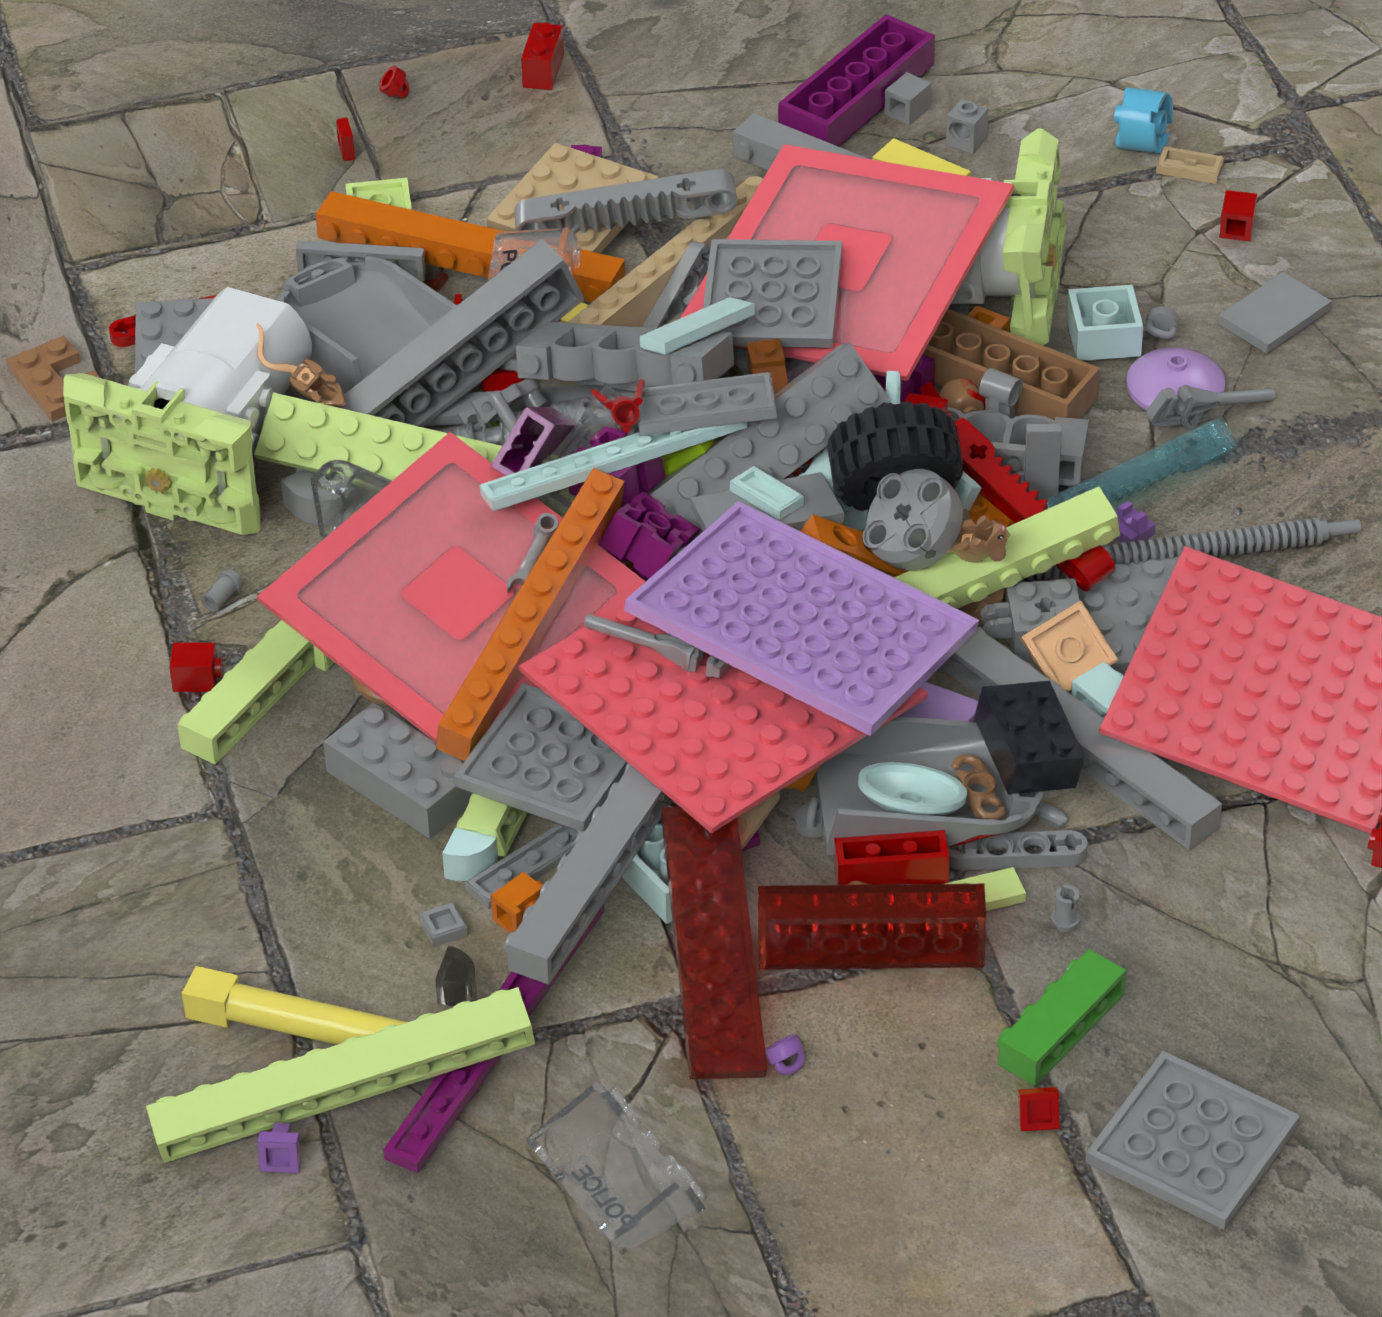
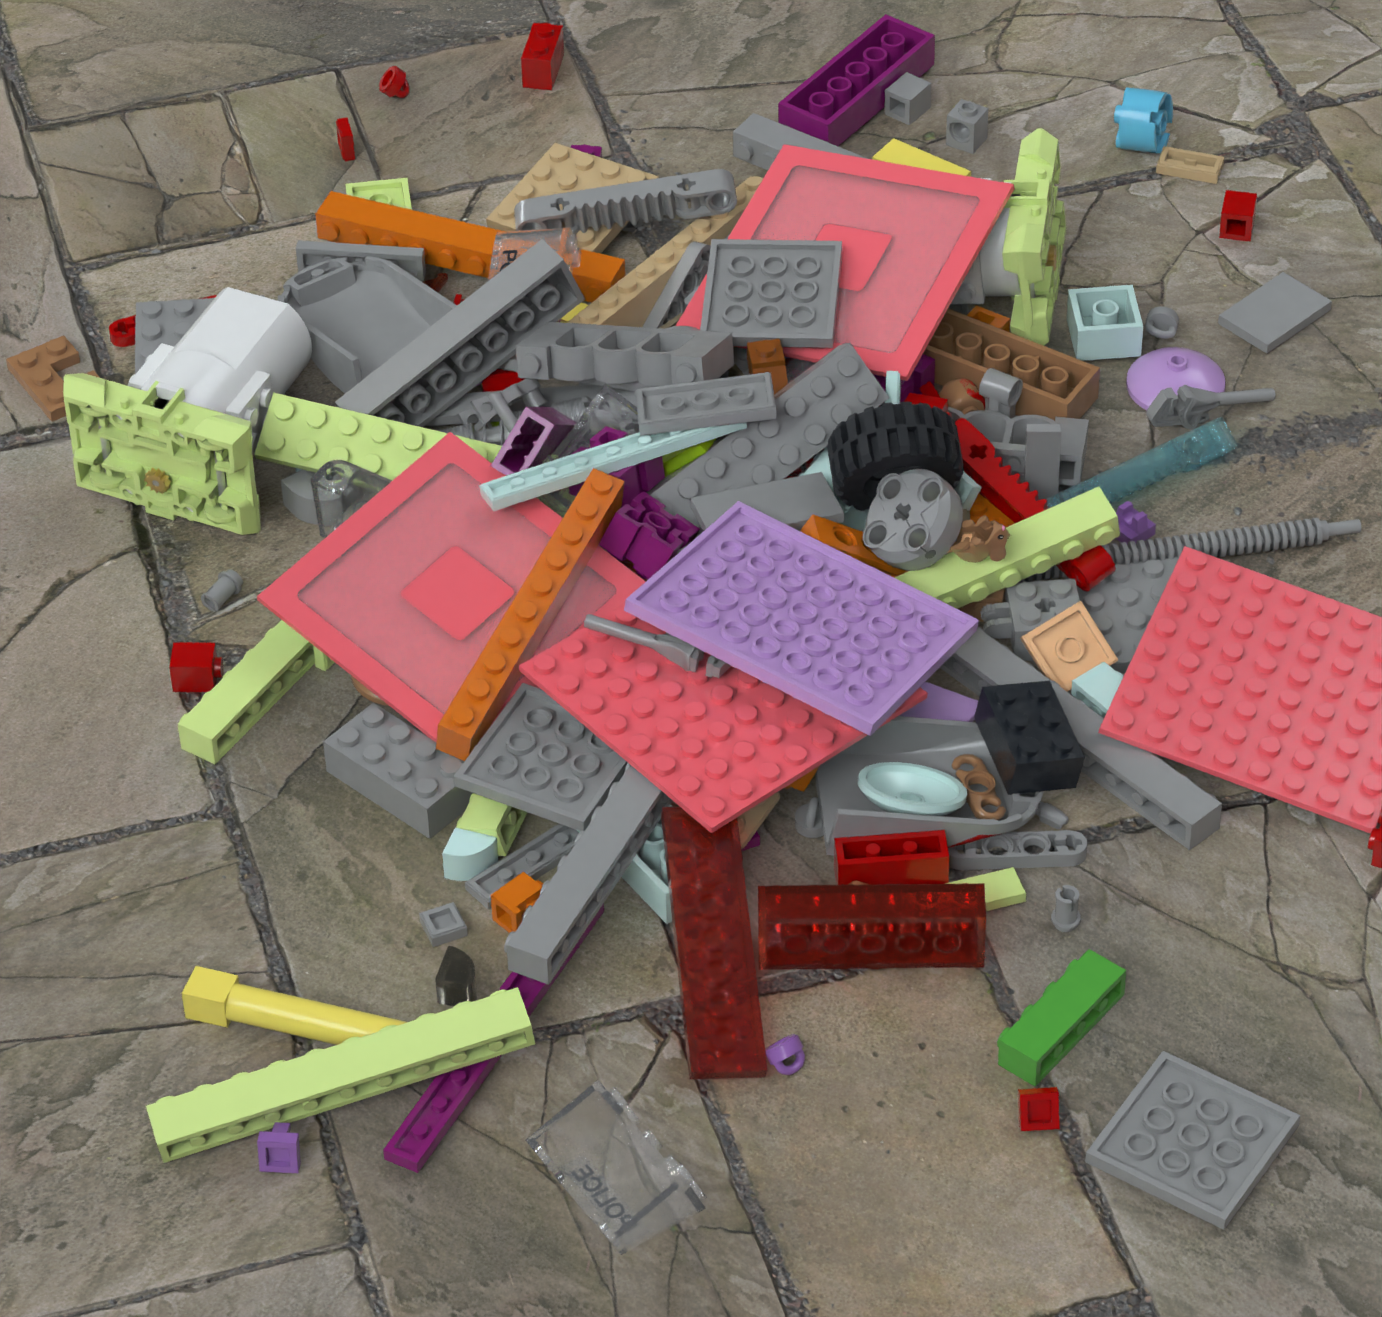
medium nougat animal [256,323,346,408] -> none
light grey brick [507,513,559,594] -> none
red plant [591,379,645,433] -> none
light aqua tile [639,297,755,355] -> none
light aqua tile [730,466,804,521] -> none

